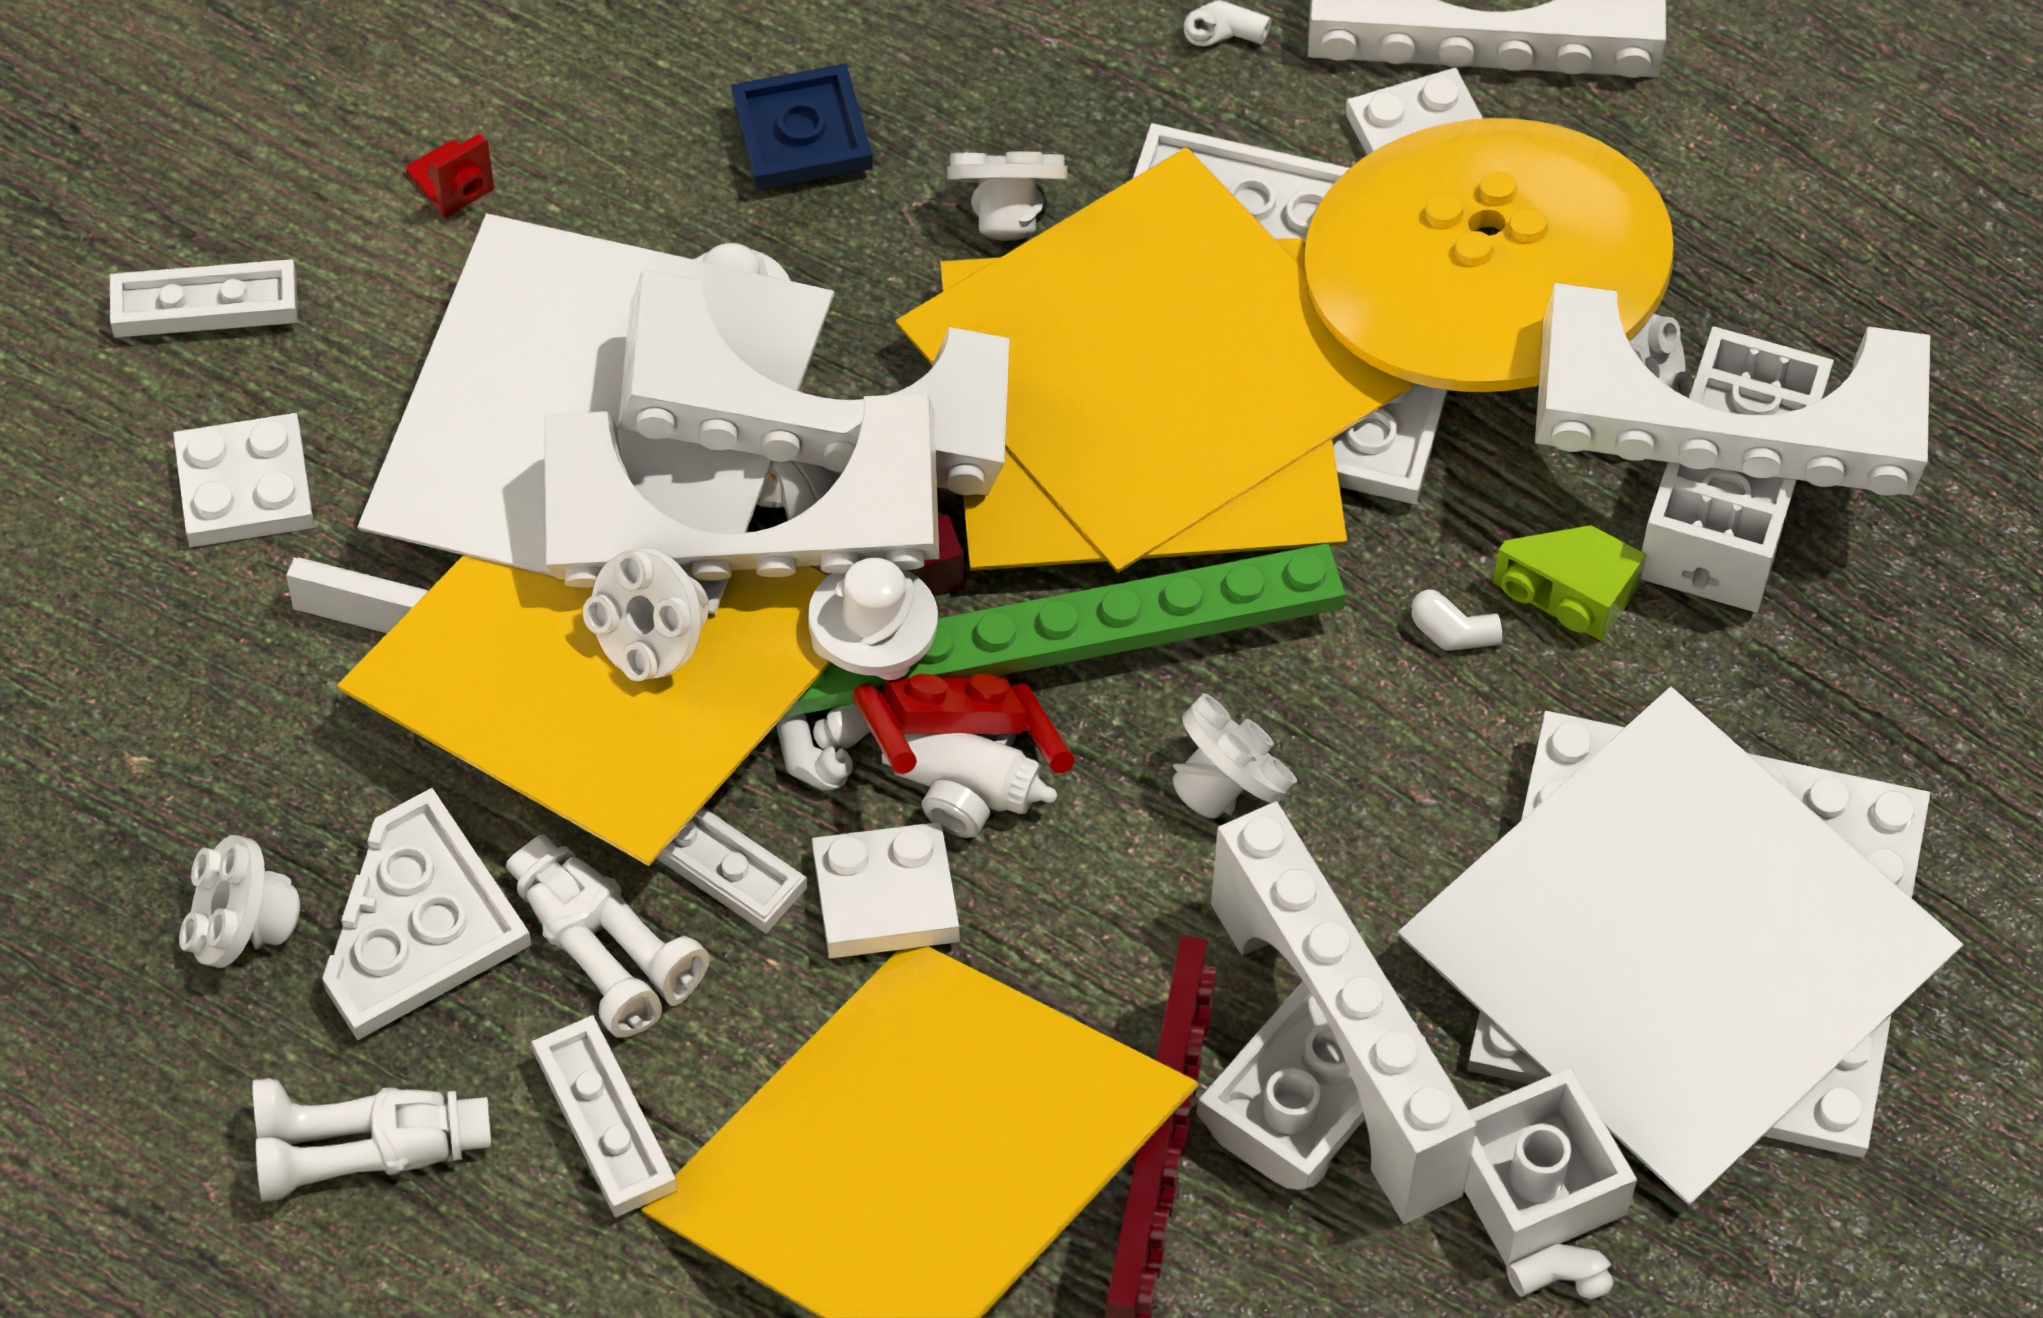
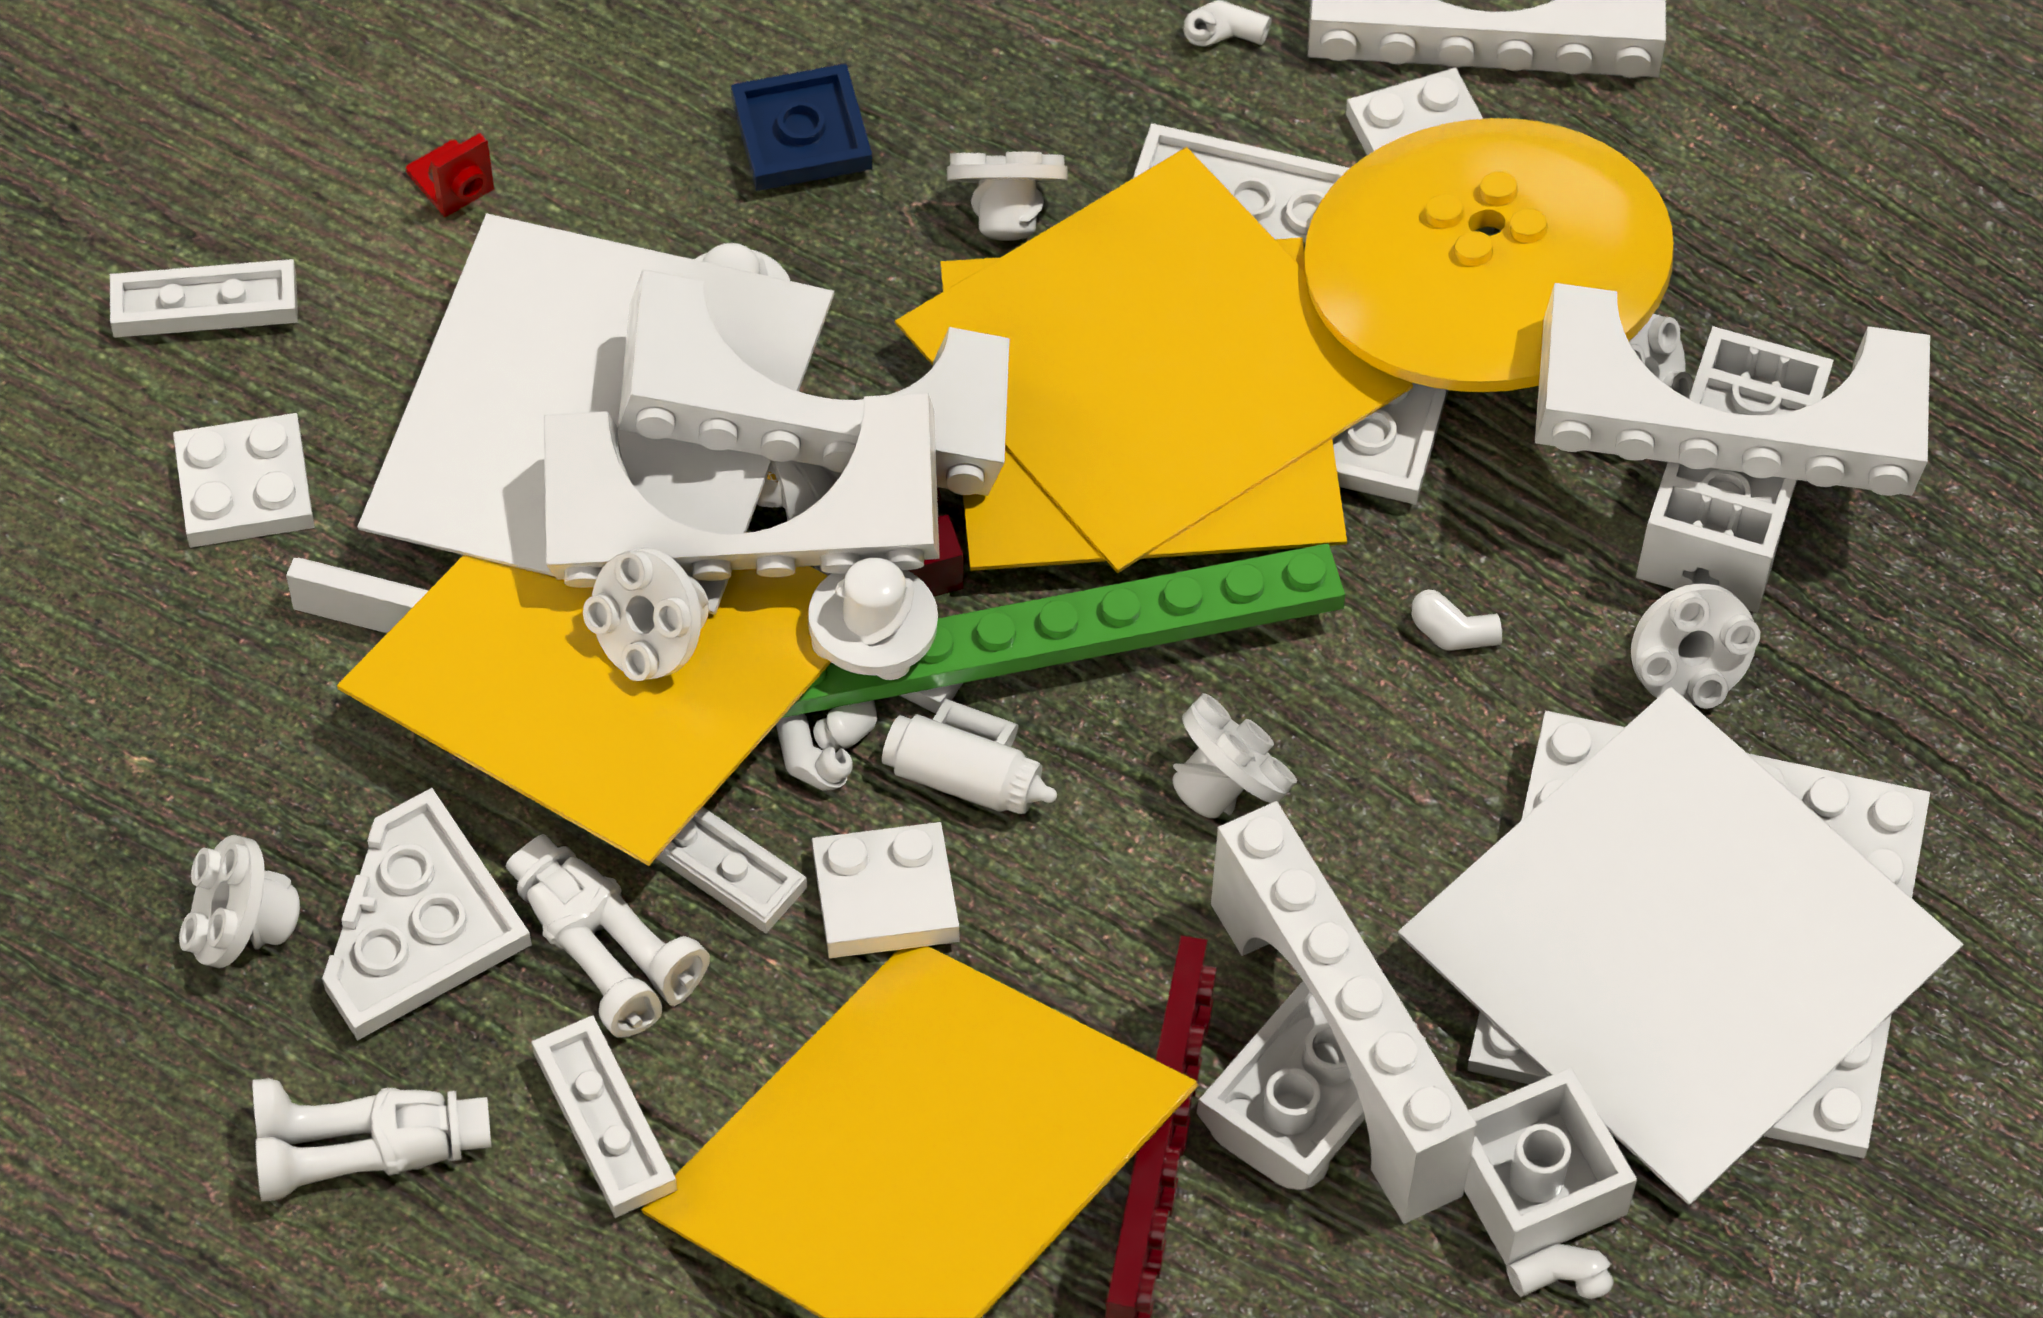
red plate [852,673,1075,774] -> none
white tile [922,780,990,838] -> none
lime slope [1493,525,1646,641] -> none
none -> white plate [1631,584,1760,709]

